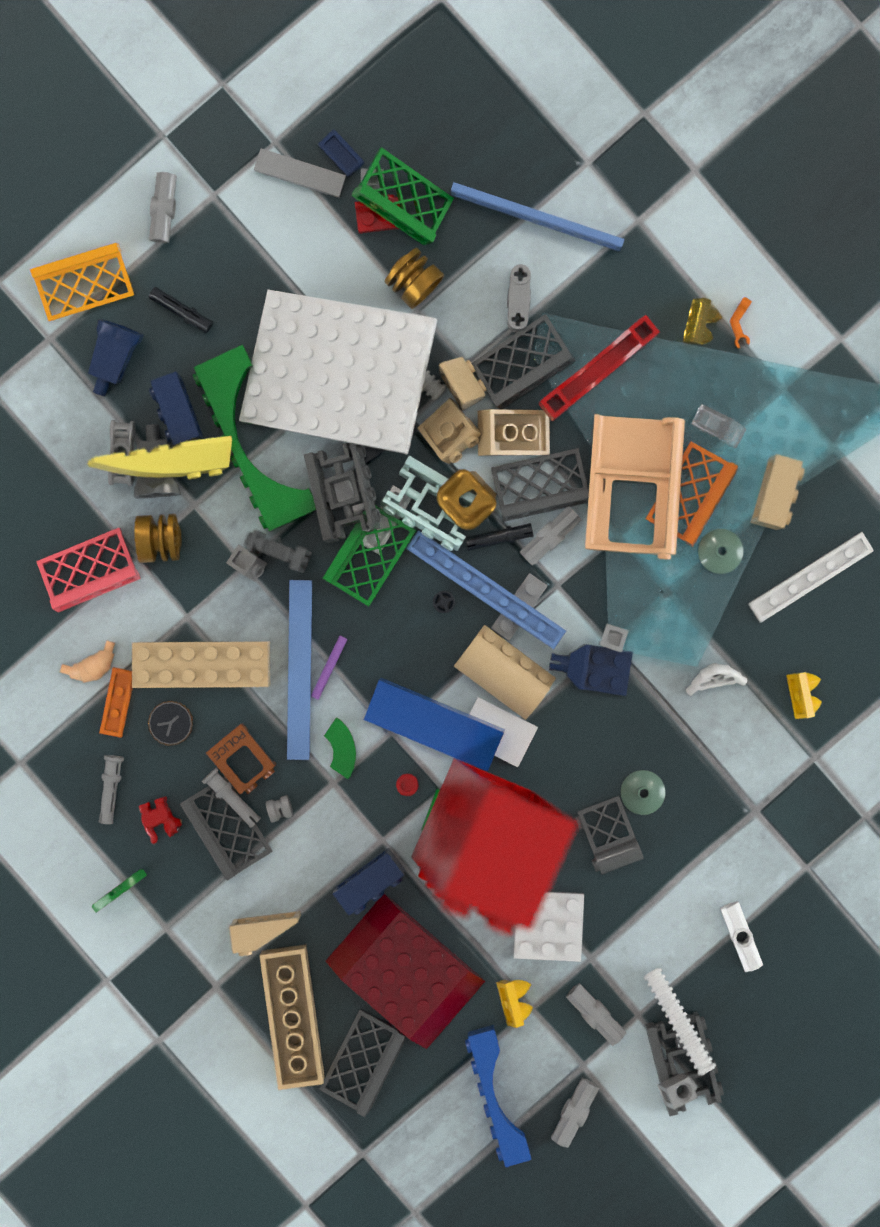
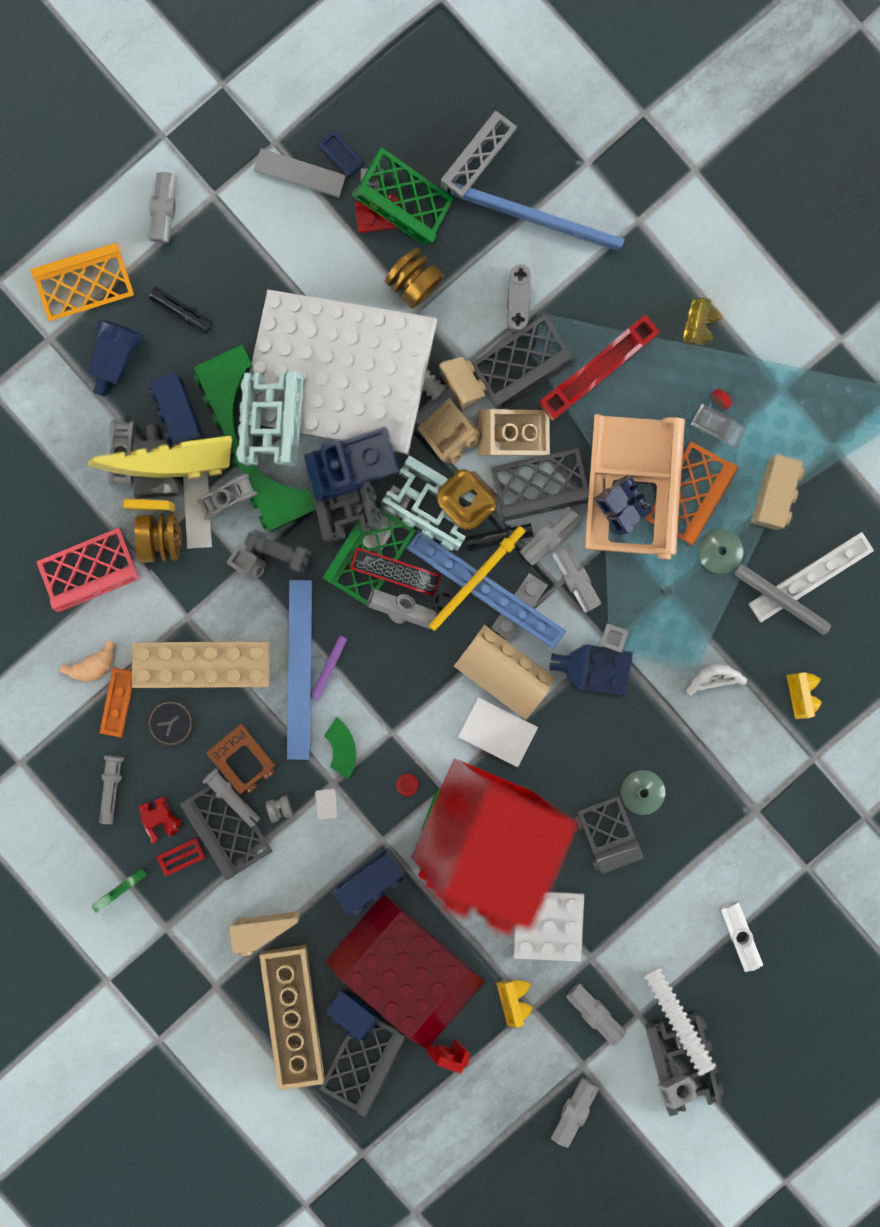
blue arch [364,678,505,772] -> none
blue arch [465,1025,531,1167] -> none
orange arm [730,297,752,349] -> none
none -> yellow tile [123,499,175,512]
none -> red tile [156,837,207,877]
none -> white sticker [183,474,212,548]
none -> light grey piece [196,474,258,520]
none -> light aqua fence [237,372,303,466]
none -> dark blue piece [304,426,399,502]
none -> white sticker [315,789,338,819]
none -> dark blue brick [325,989,382,1041]
none -> black slope [349,547,441,596]
none -> light grey piece [367,589,437,629]
none -> red bracket [426,1039,470,1074]
none -> yellow bar [428,526,526,631]
none -> light grey fence [440,110,517,198]
none -> light grey piece [552,545,602,613]
none -> dark blue legs [594,475,652,534]
none -> red tile [711,388,733,410]
none -> light grey axle [734,564,831,635]

